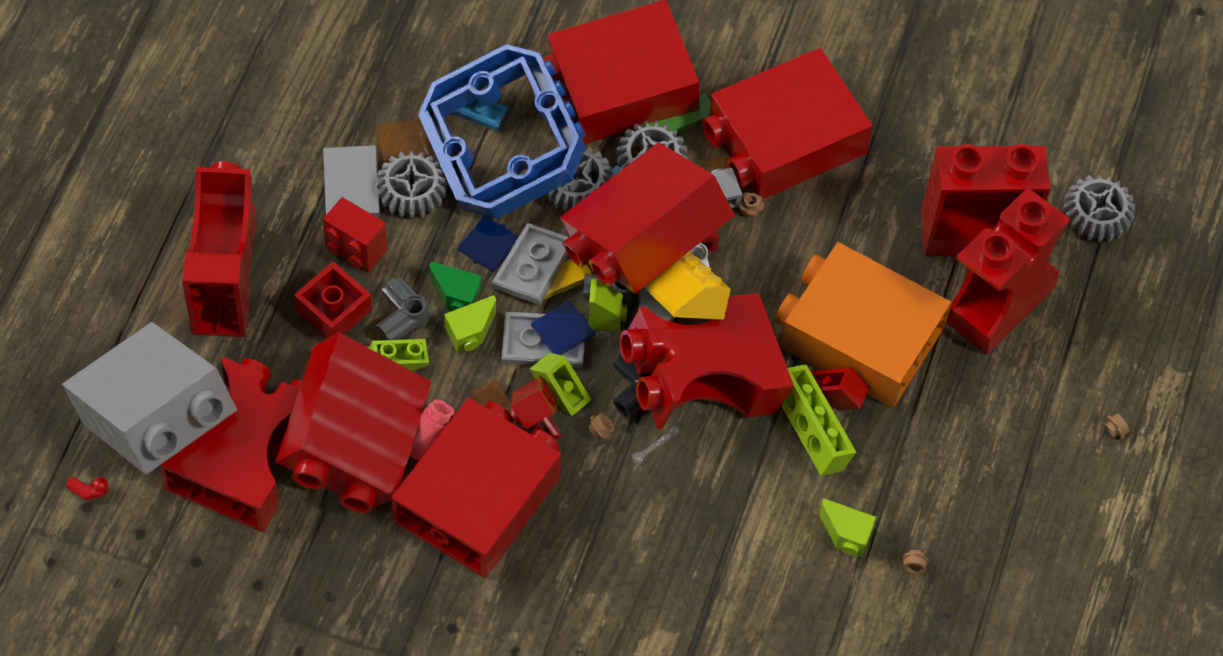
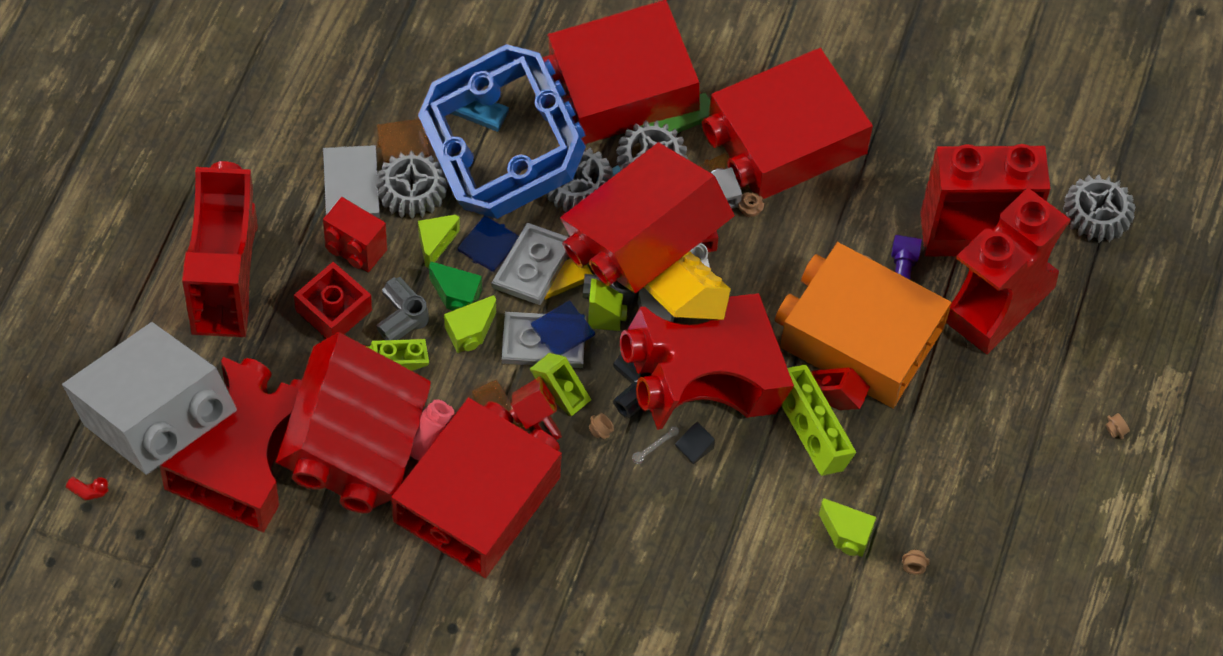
none -> lime slope [418,215,460,268]
none -> black slope [675,422,715,464]
none -> dark purple pin [891,235,922,280]

